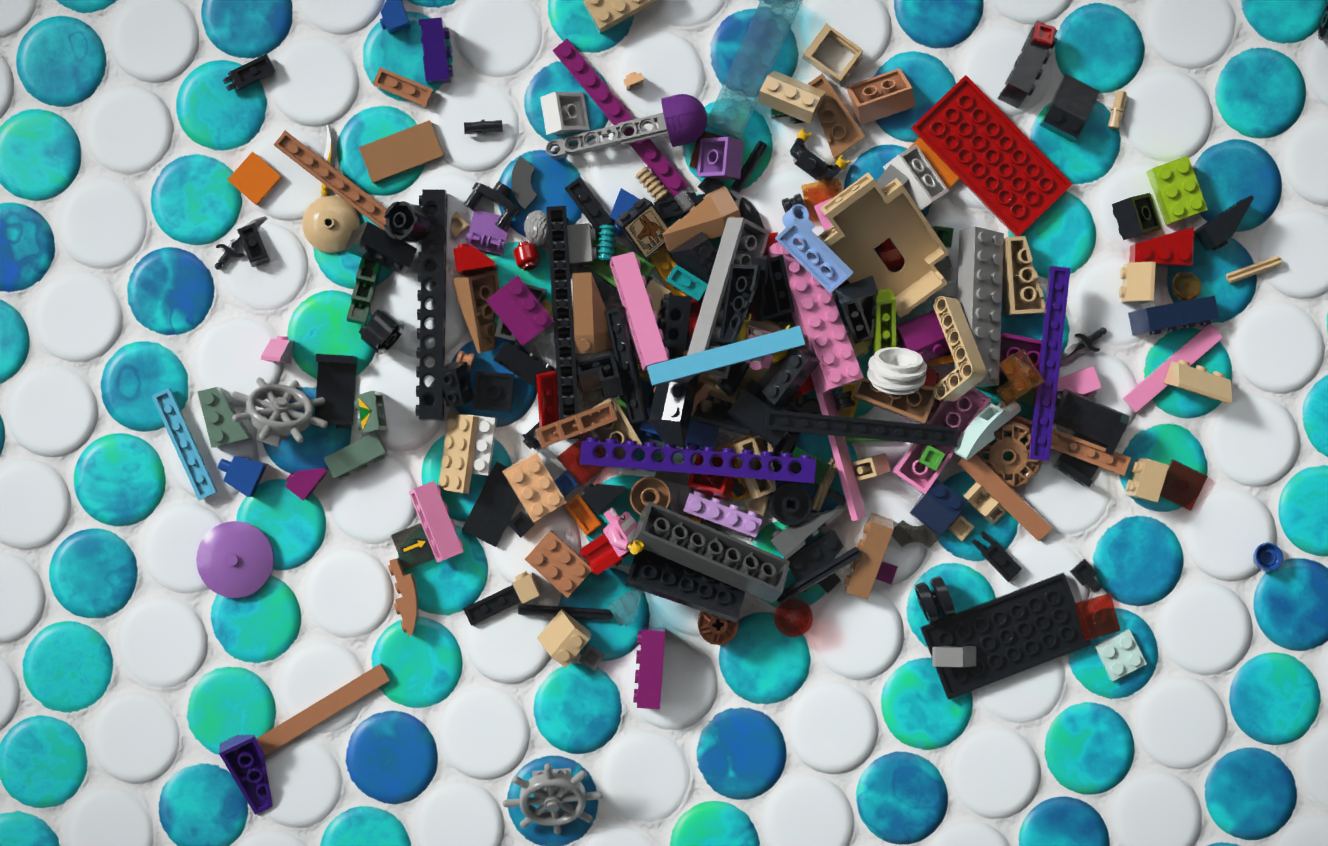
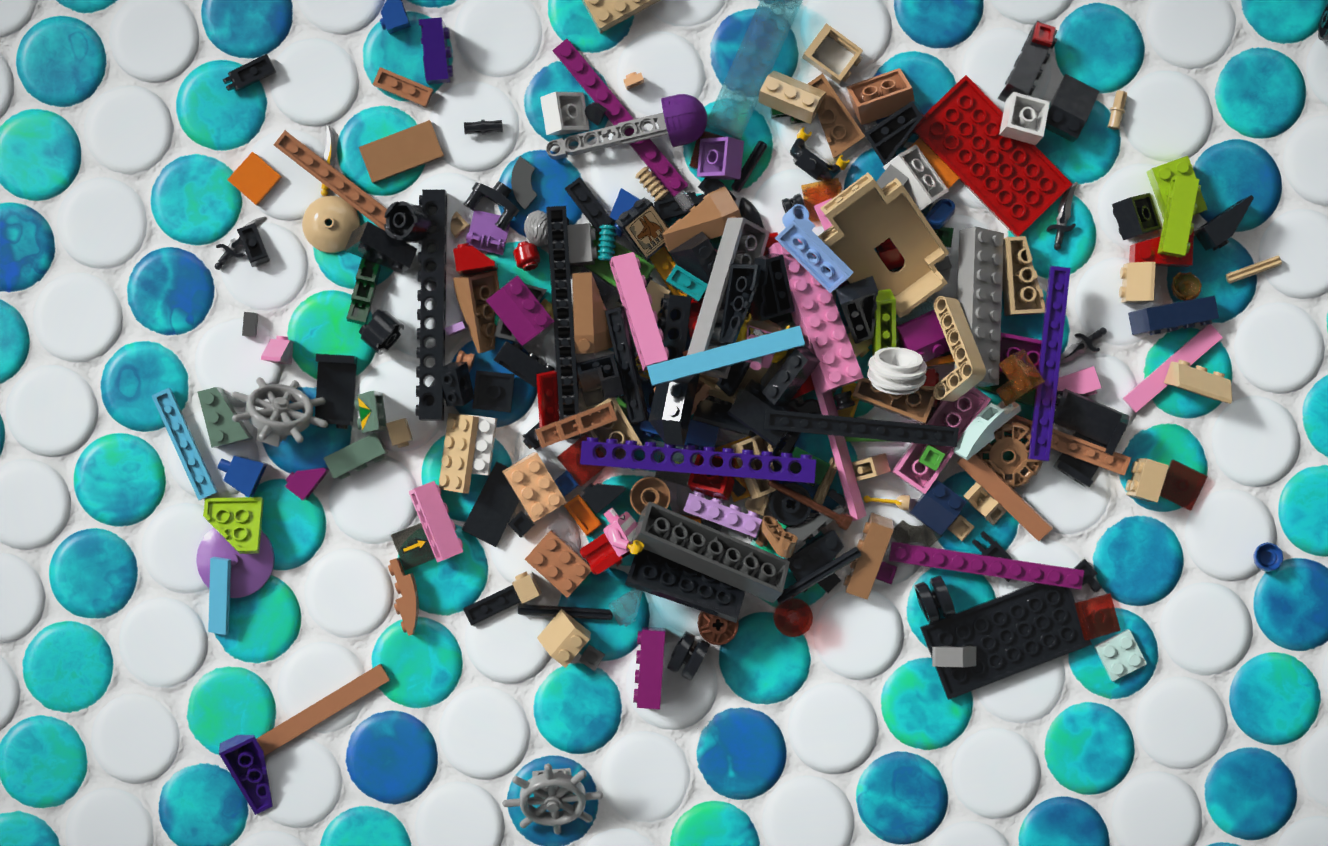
none -> lime plate [203,497,264,554]
none -> medium azure tile [208,557,231,635]
none -> dark grey piece [242,312,258,337]
none -> tan brick [386,418,413,448]
none -> lavender tile [445,321,467,337]
none -> black tile [585,102,607,126]
none -> black wheel [667,631,710,681]
none -> medium nougat beam [755,516,798,558]
none -> copper piece [768,480,853,530]
none -> hinge [863,495,910,511]
none -> black wedge [864,101,926,165]
none -> magenta plate [889,541,1084,589]
none -> blue tile [926,199,955,229]
none -> white brick [999,92,1050,145]
none -> piece [1046,182,1078,250]
none -> lime brick [1158,175,1201,258]

